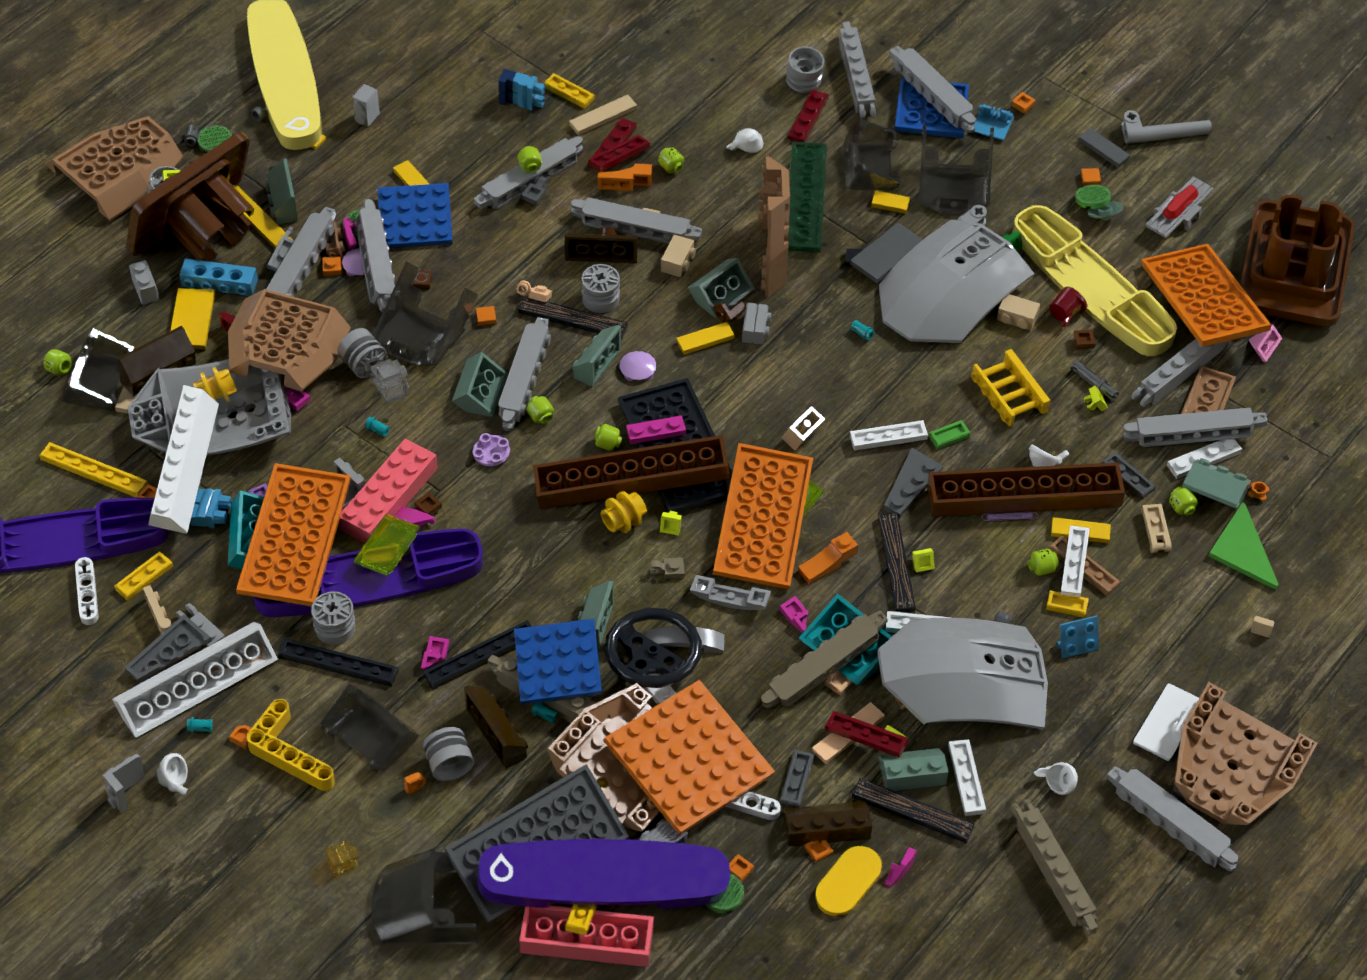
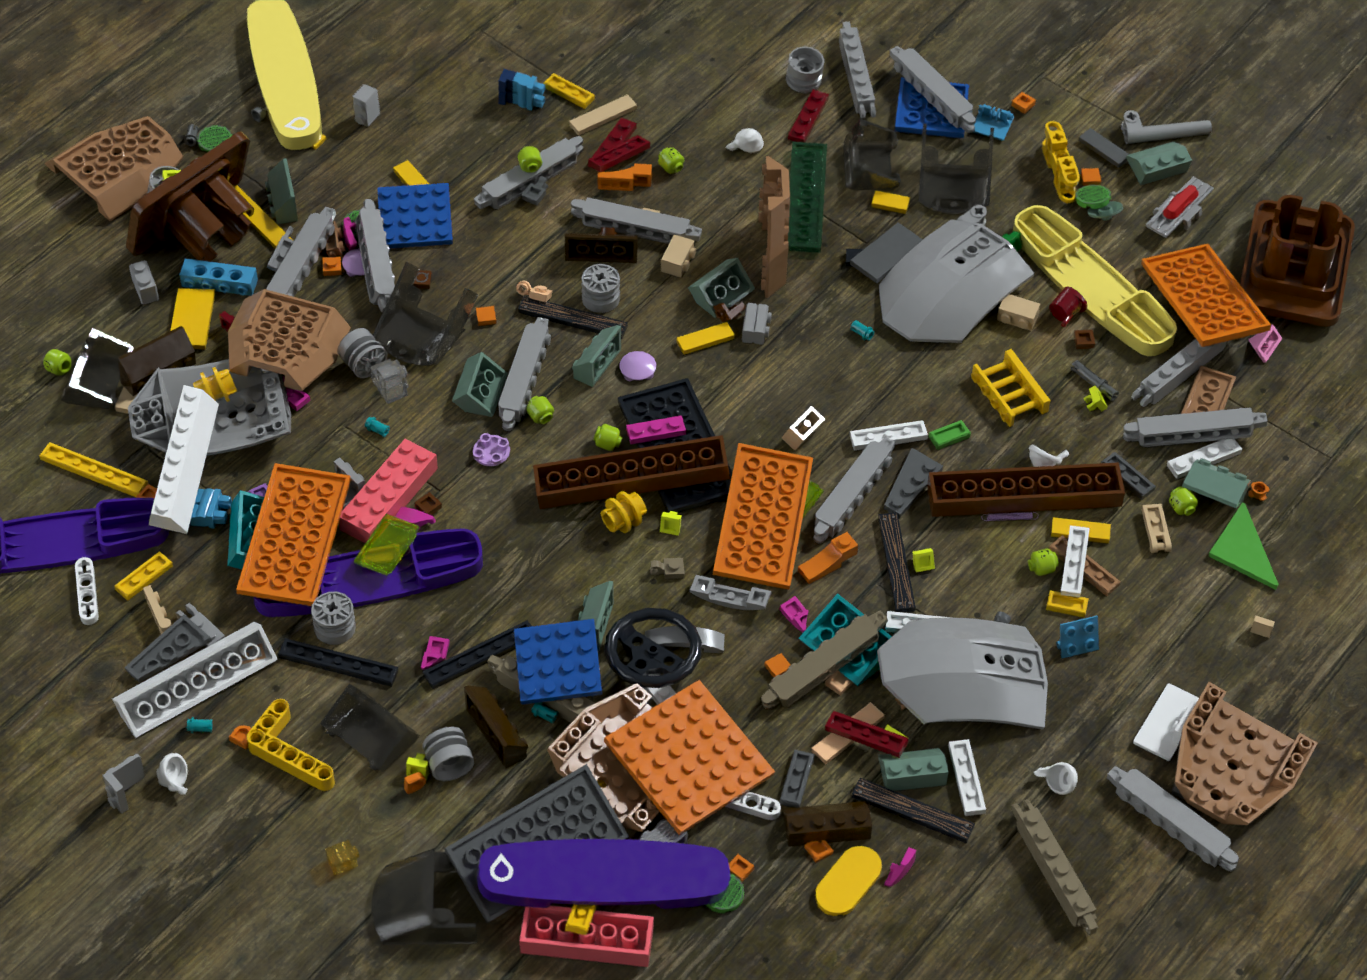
none -> neon yellow tile [406,753,429,780]
none -> orange tile [764,653,791,677]
none -> light grey hinge [814,437,895,544]
none -> yellow piece [1042,121,1080,203]
none -> sand green slope [1126,142,1192,185]

